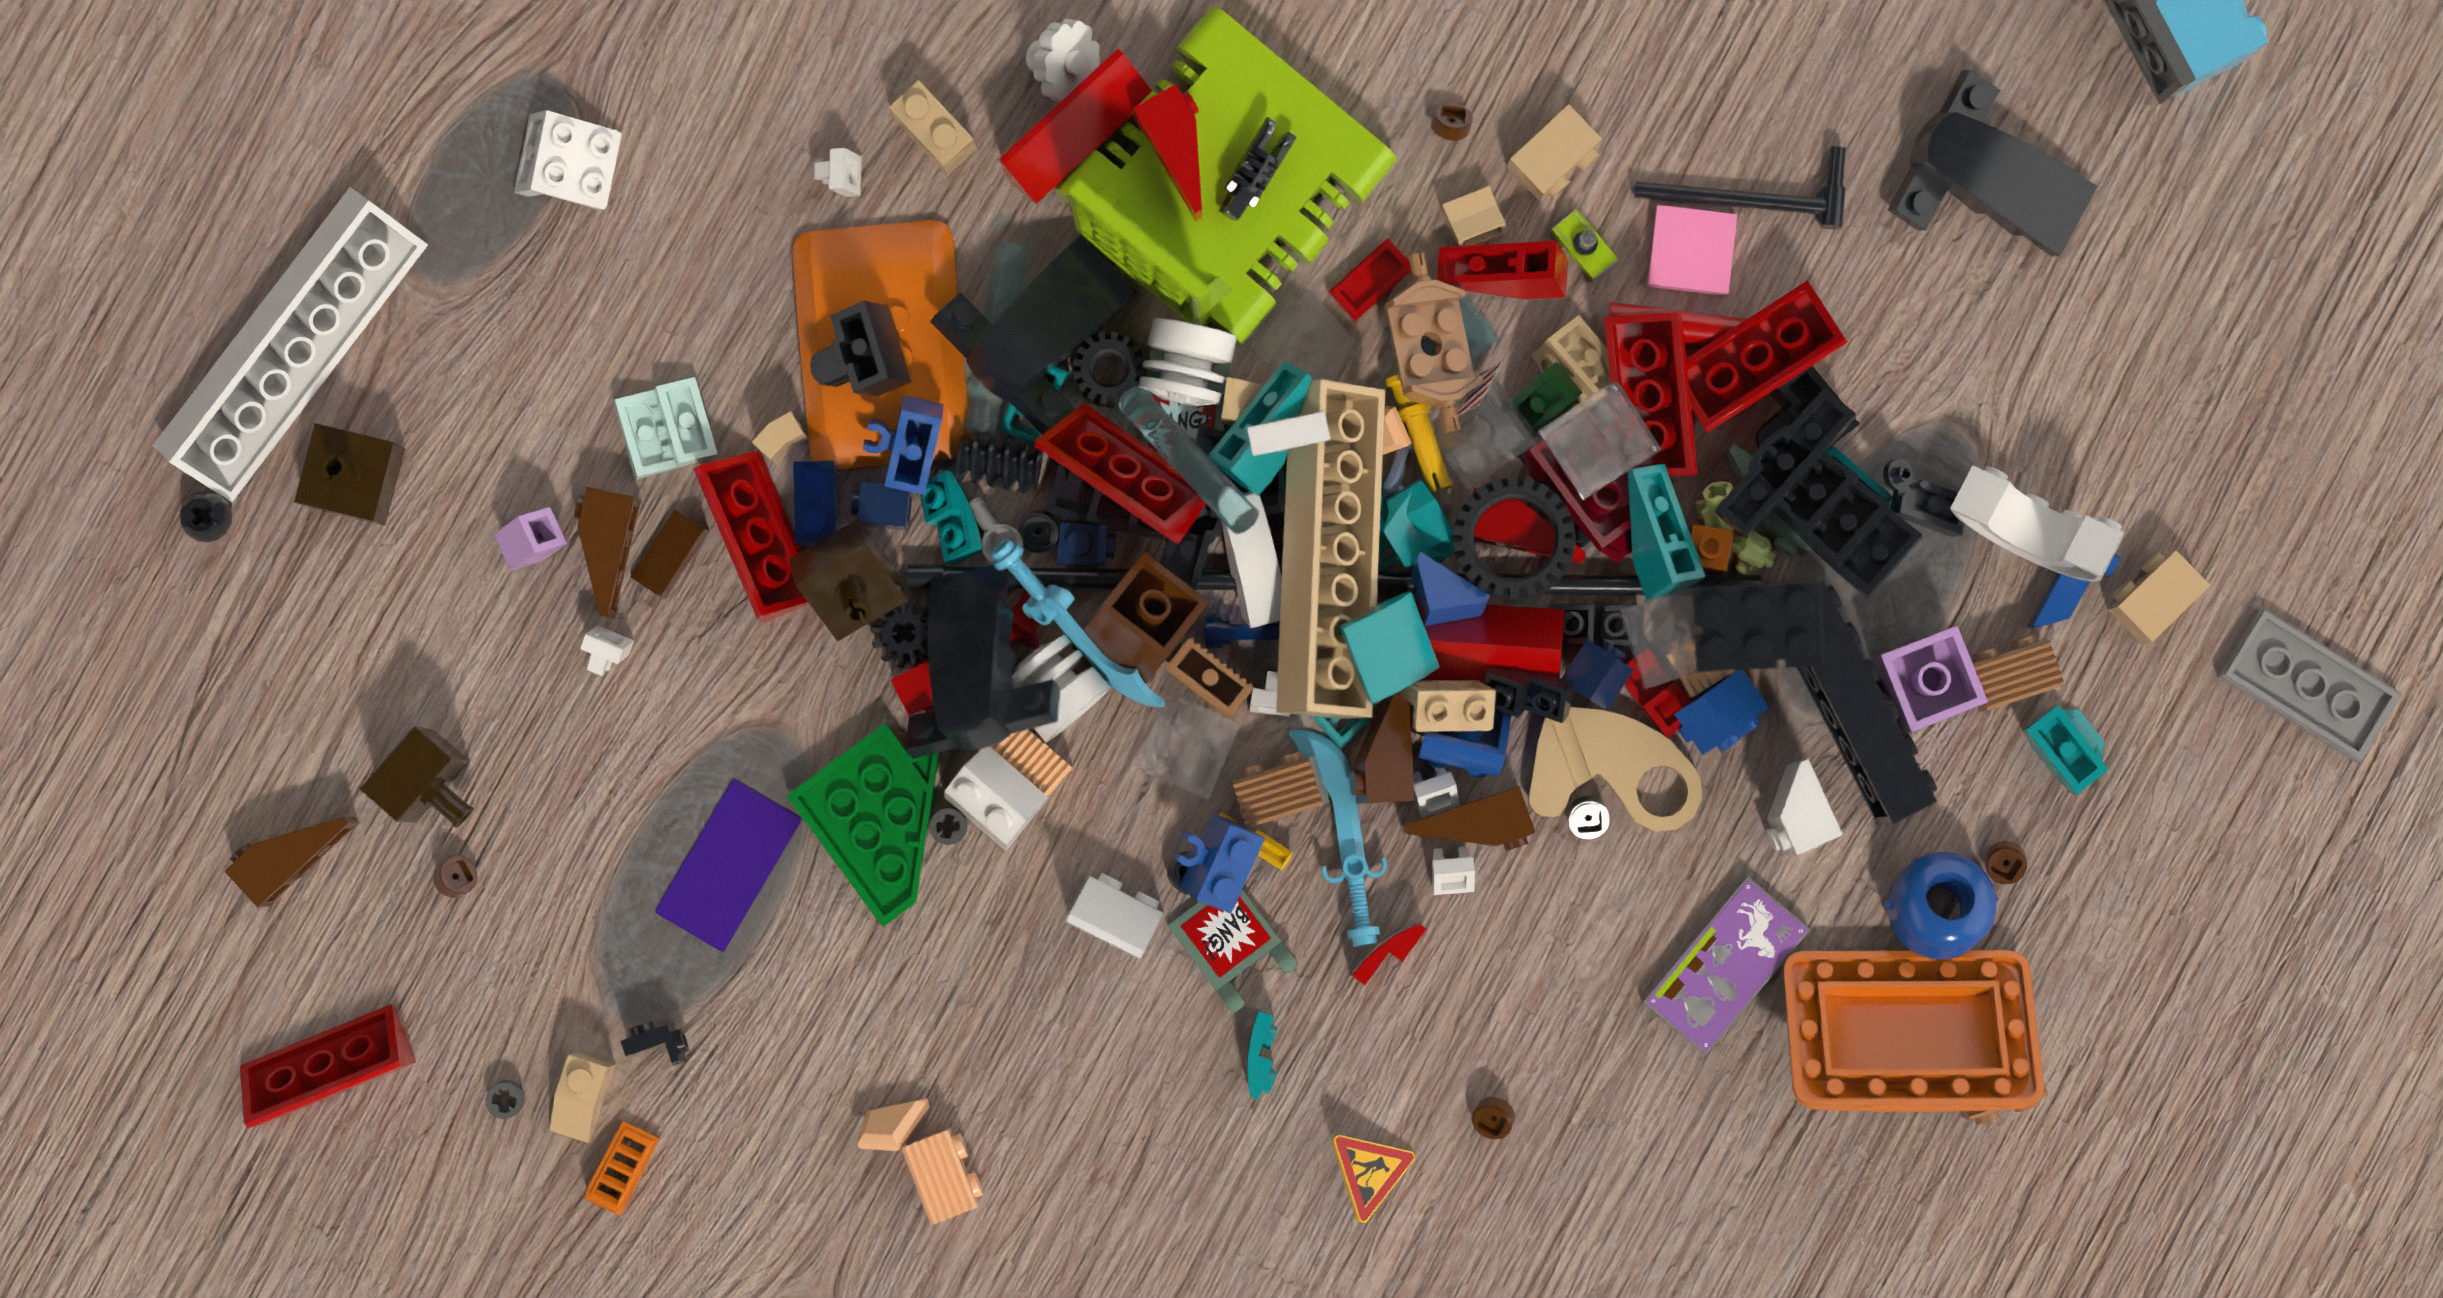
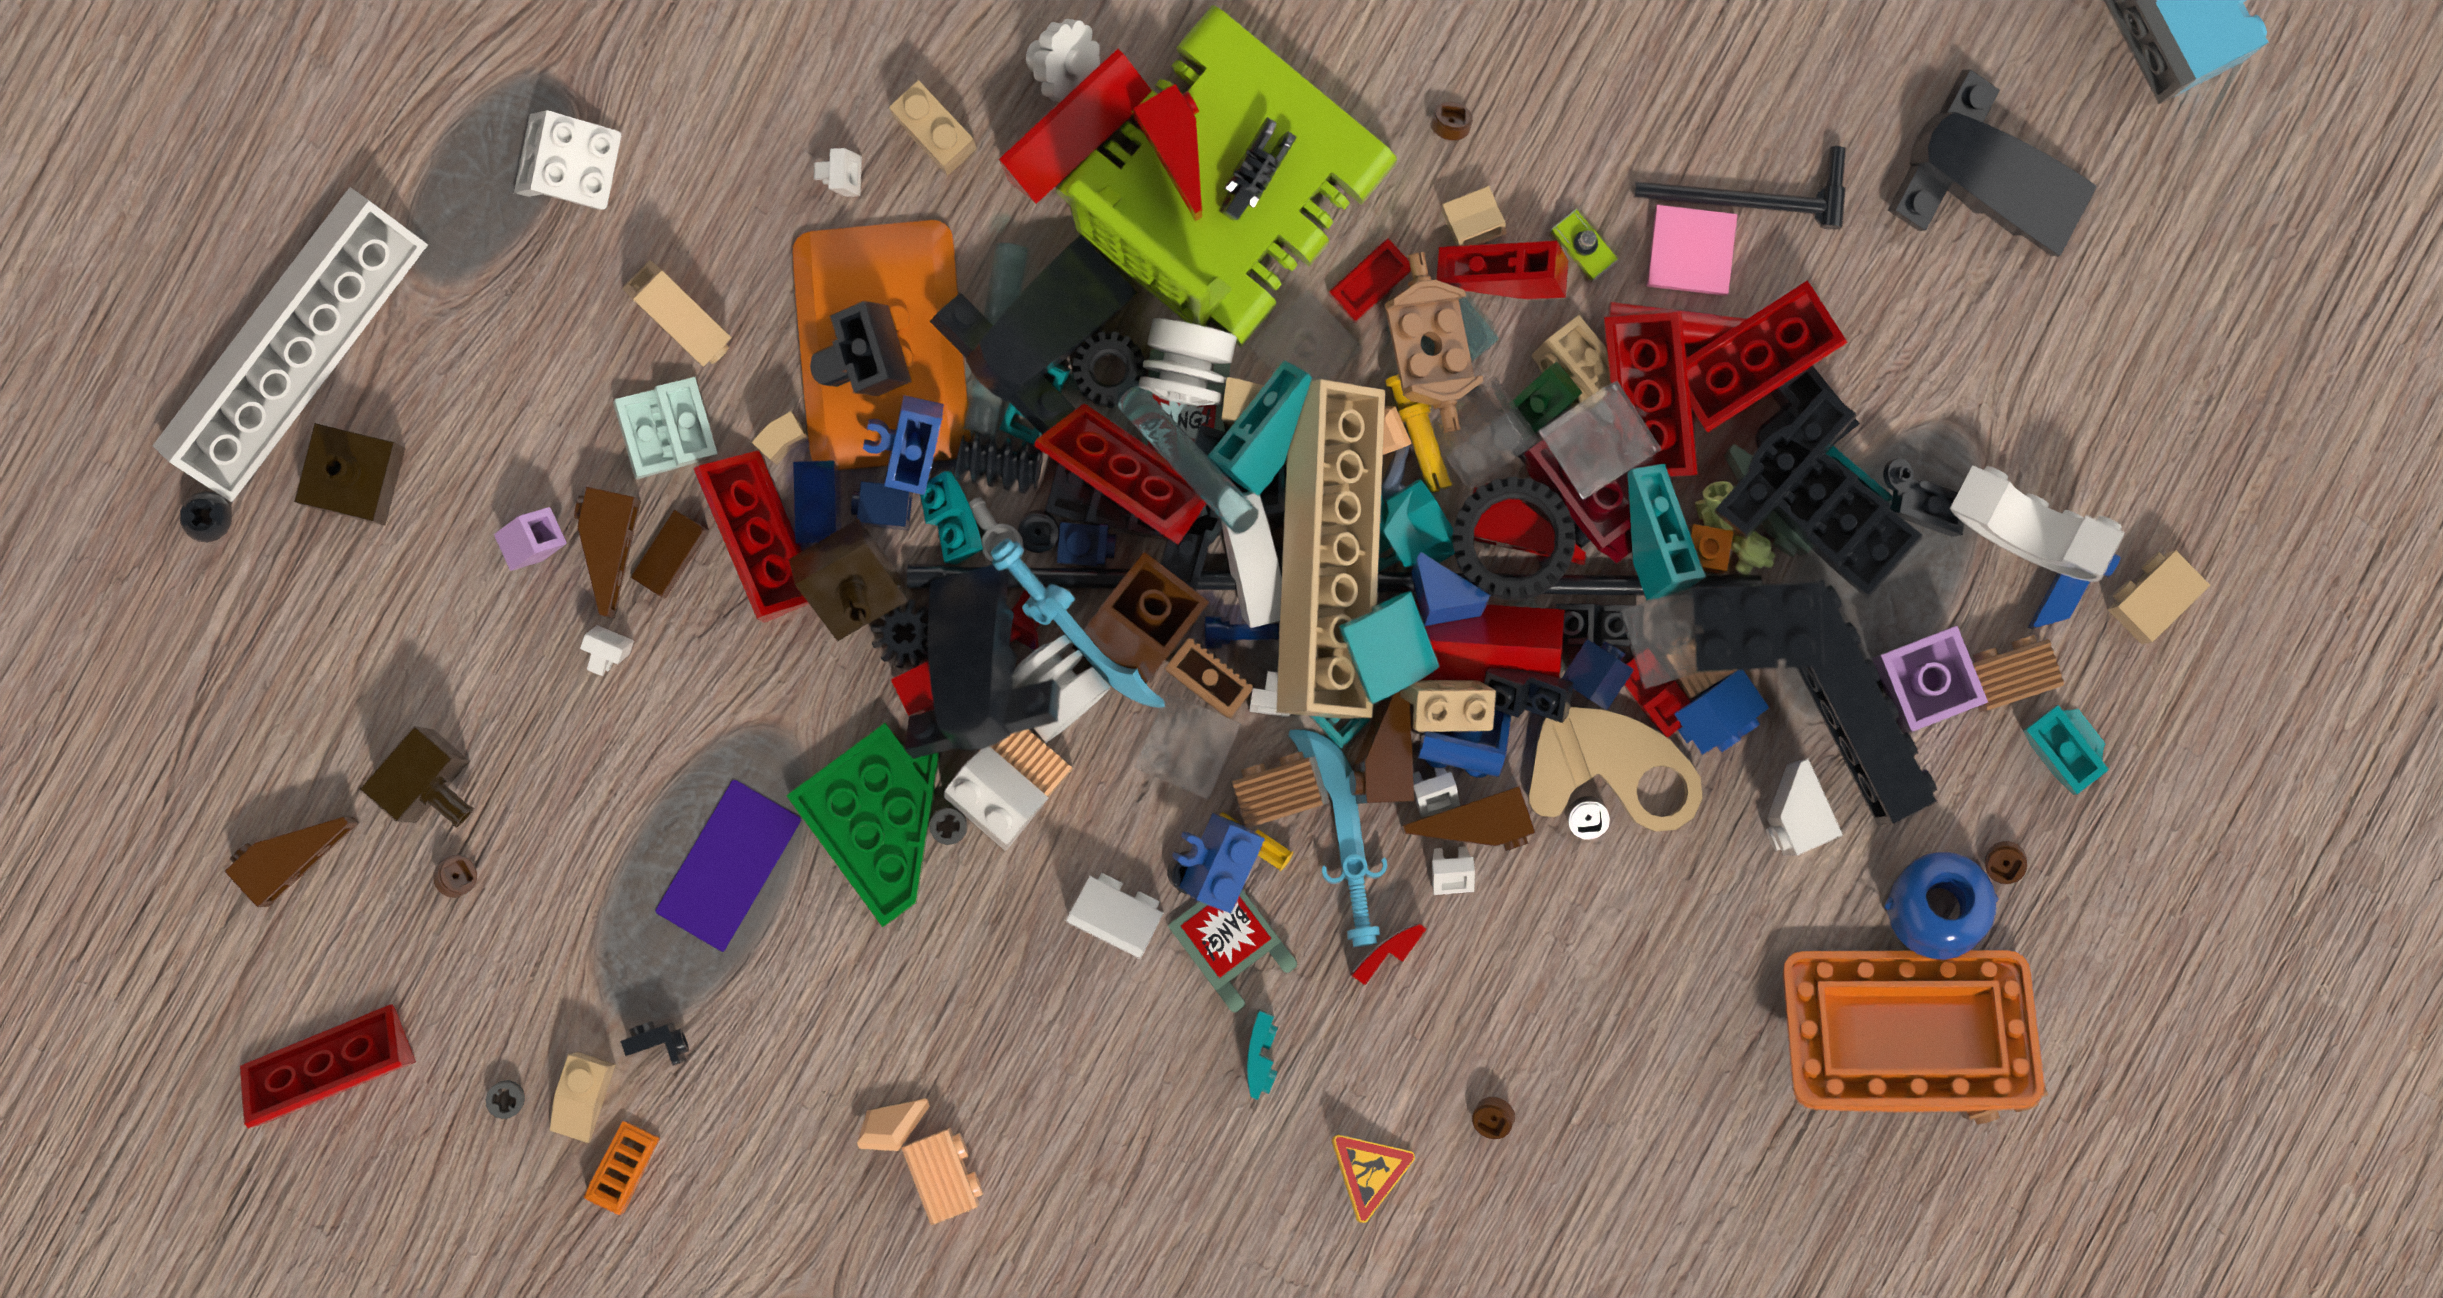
white sticker [1247,412,1330,456] -> none
sticker [1457,363,1501,416] -> none
tan brick [1507,104,1602,202] -> none
medium lavender tile [1642,877,1811,1055] -> none
light grey tile [2217,607,2402,763] -> none
none -> tan slope [622,260,731,367]

